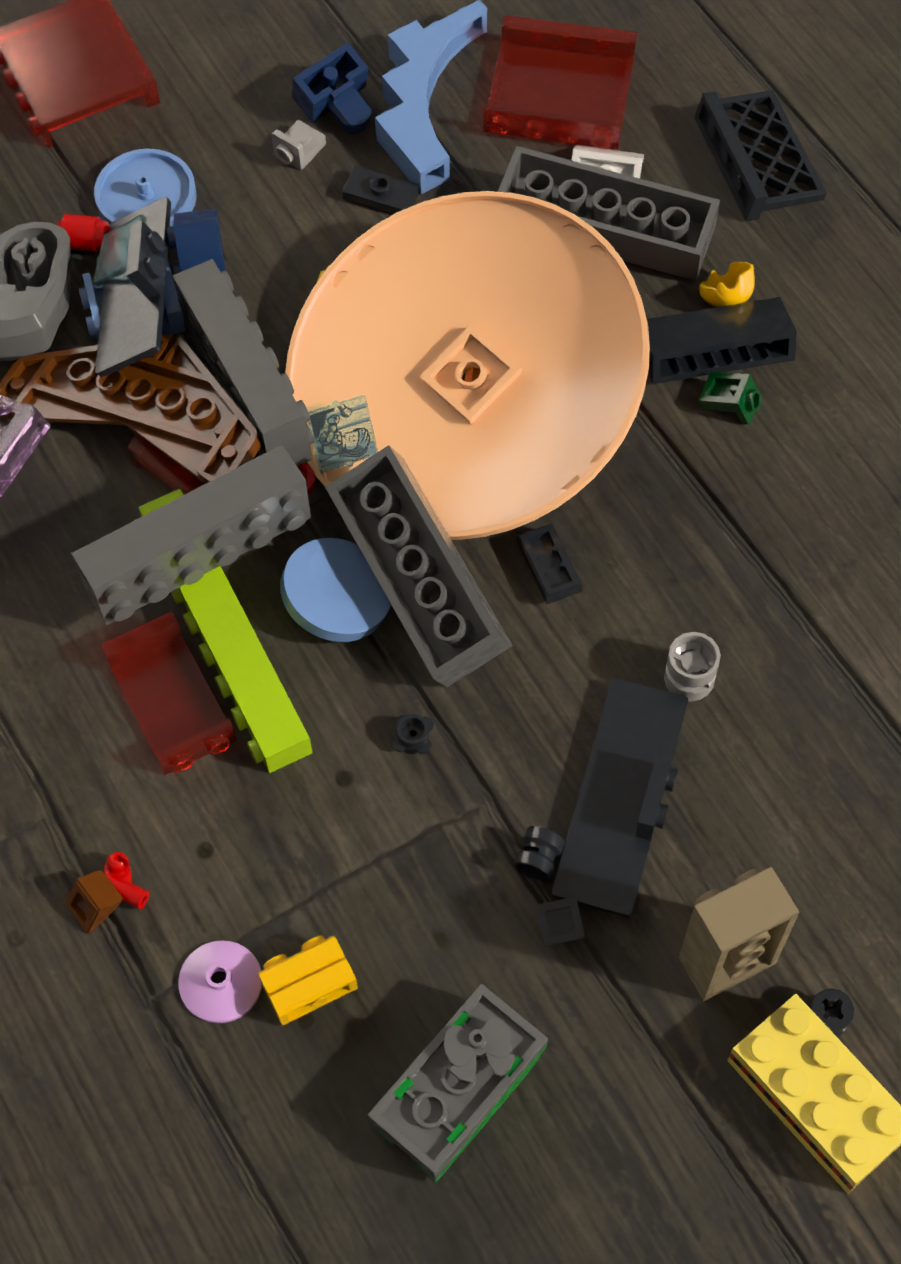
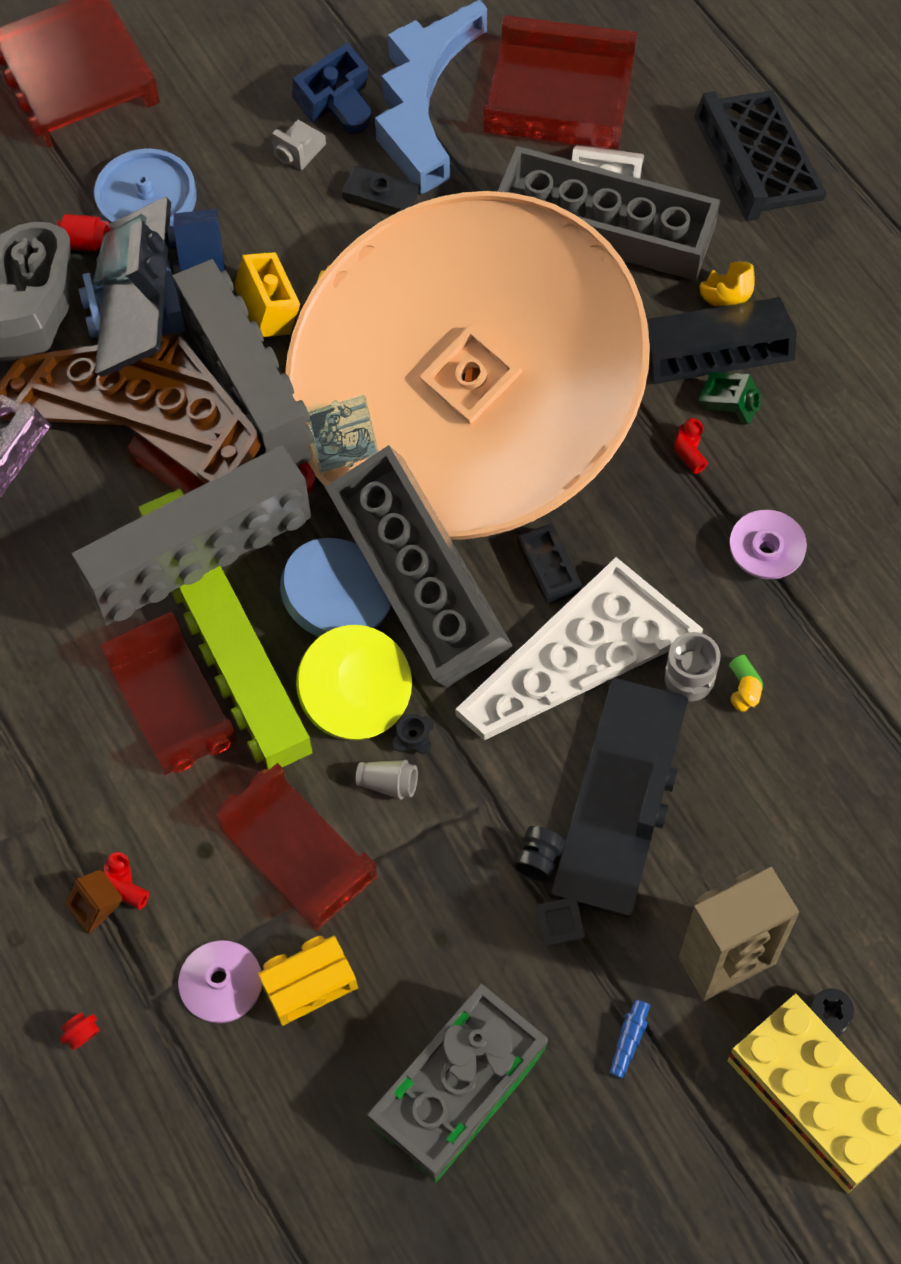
none -> red plate [59,1012,100,1051]
none -> clear red panel [216,763,377,931]
none -> yellow brick [234,252,300,337]
none -> neon yellow piece [296,625,412,741]
none -> light grey cone [356,760,418,800]
none -> white wing [456,557,703,740]
none -> blue animal [609,1000,650,1079]
none -> red arm [674,418,708,474]
none -> lavender dish [729,510,807,579]
none -> yellow arm [729,655,763,712]

